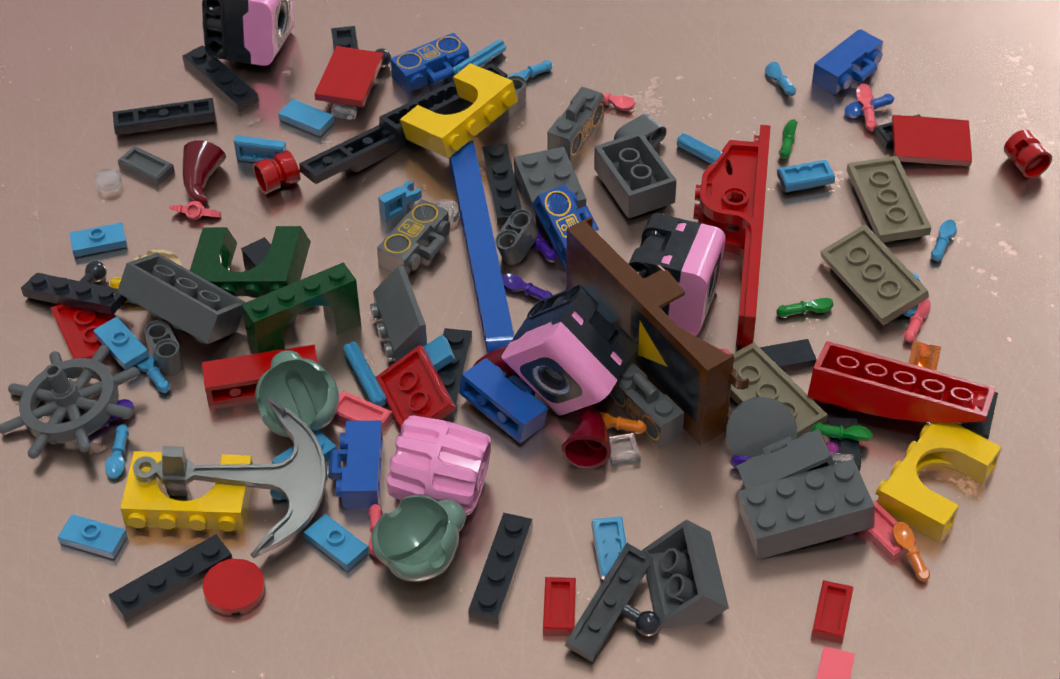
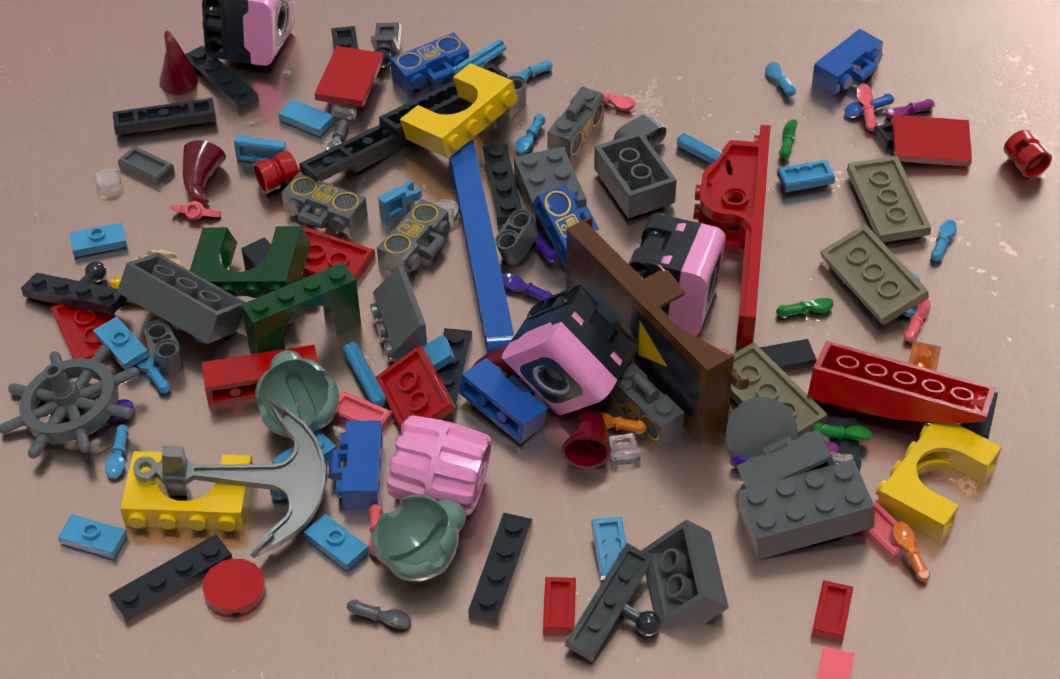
none -> dark red hat [159,30,198,94]
none -> dark grey piece [282,173,368,236]
none -> red tile [302,227,375,282]
none -> dark grey piece [325,119,349,151]
none -> dark grey piece [347,599,411,629]
none -> dark grey bracket [371,22,402,53]
none -> dark azure piece [515,114,546,155]
none -> magenta piece [885,99,935,119]

